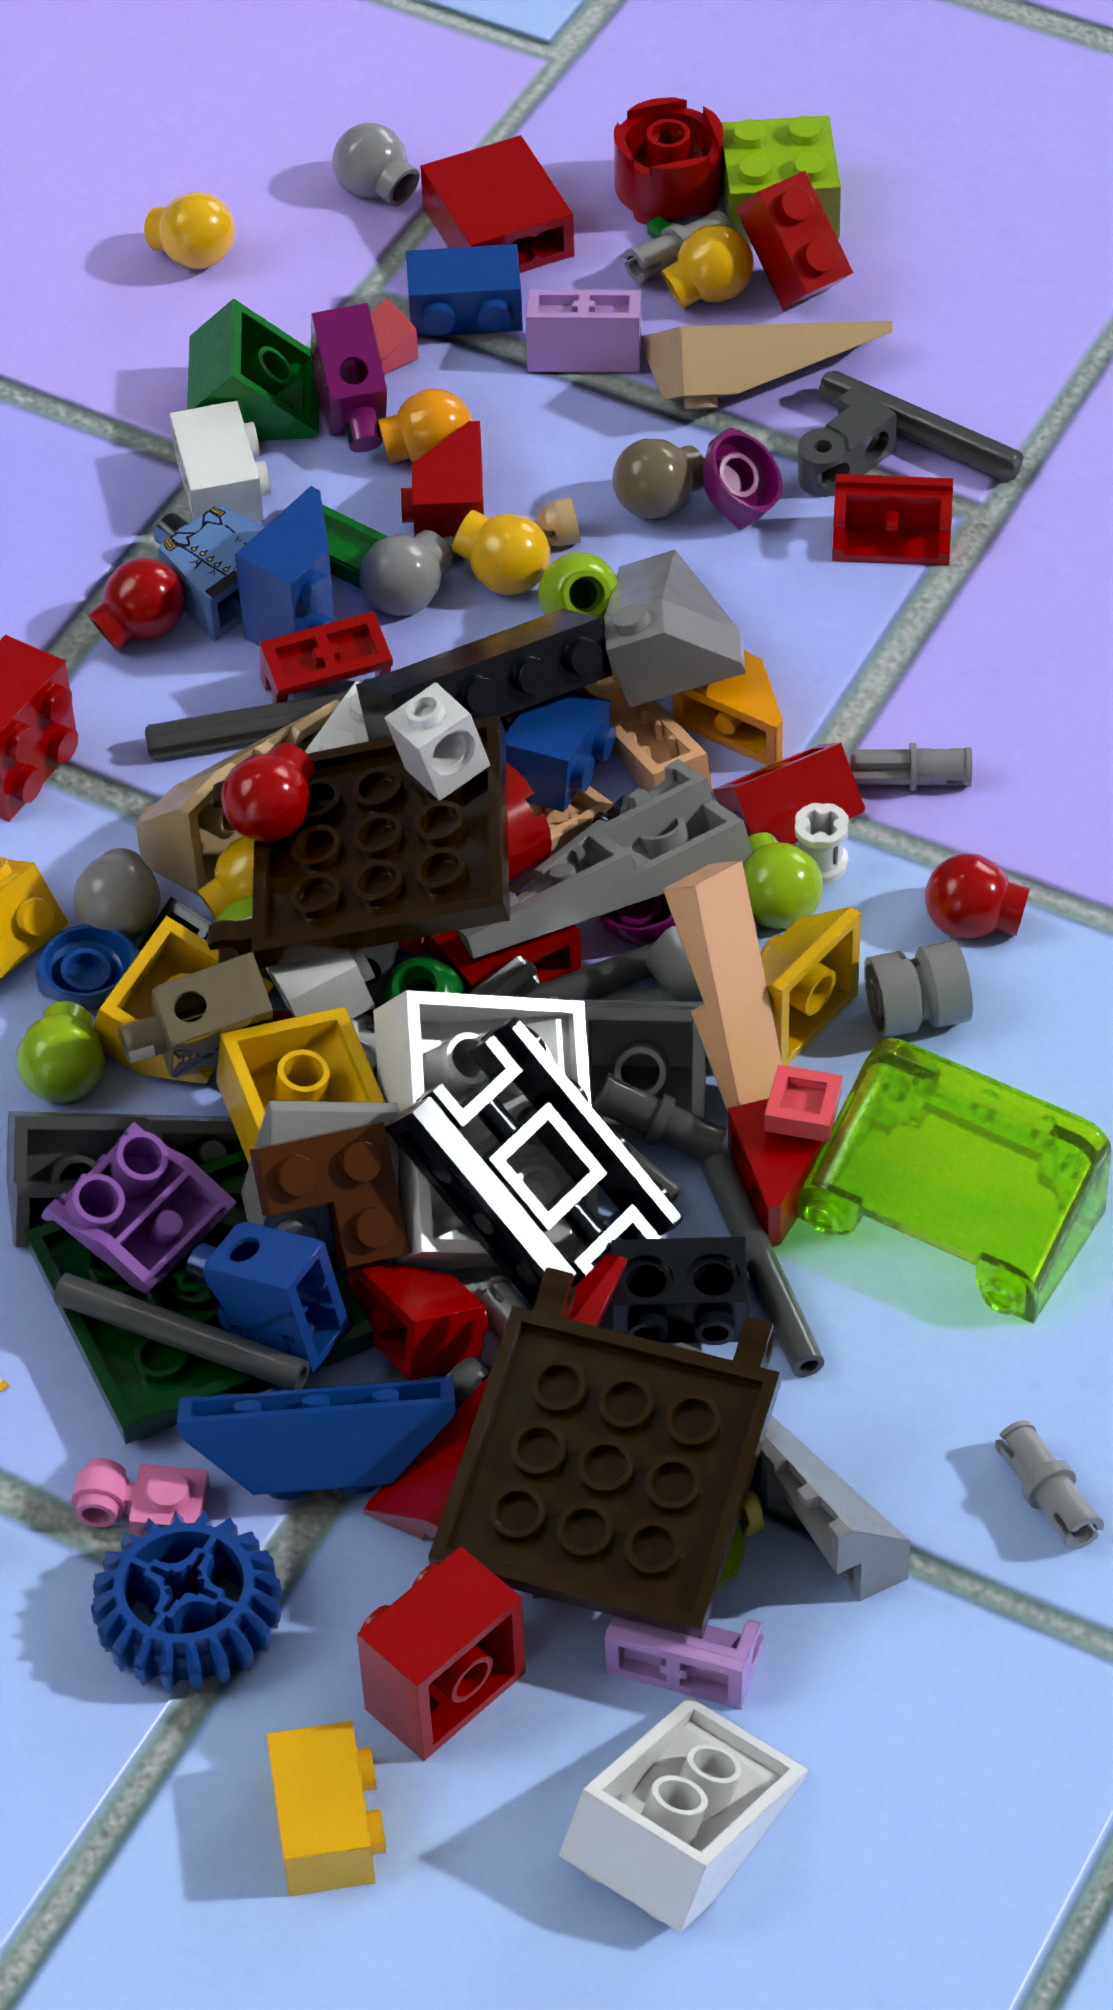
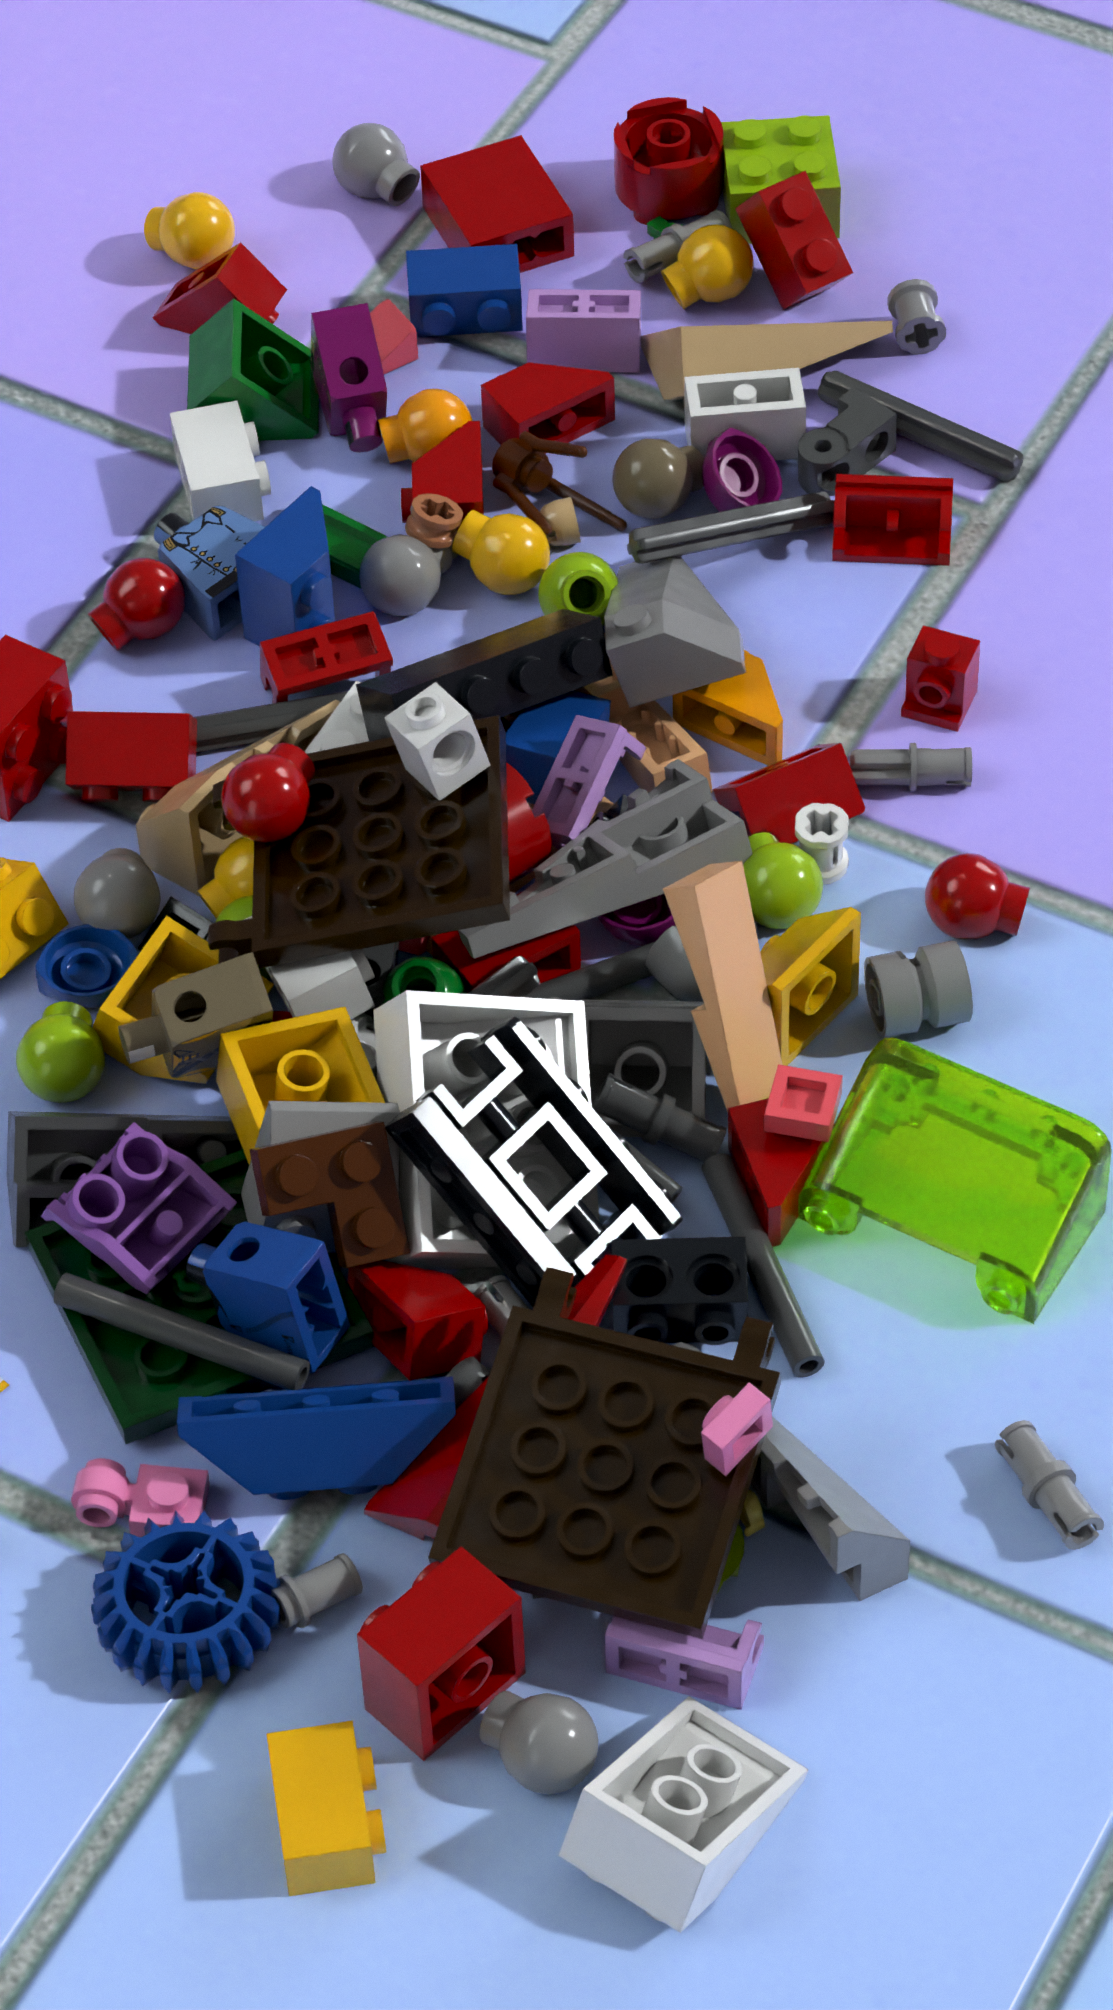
none -> red brick [65,711,197,803]
none -> red slope [152,242,287,334]
none -> light grey pin [271,1553,363,1629]
none -> nougat bush [405,493,463,549]
none -> light grey piece [479,1691,598,1794]
none -> red slope [481,362,615,454]
none -> reddish brown plant [492,431,627,536]
none -> lavender hinge [532,715,646,850]
none -> dark grey axle [627,491,835,564]
none -> white brick [684,368,806,461]
none -> bright pink plate [701,1382,773,1476]
none -> light grey bush [887,279,946,355]
none -> red brick [901,625,981,732]

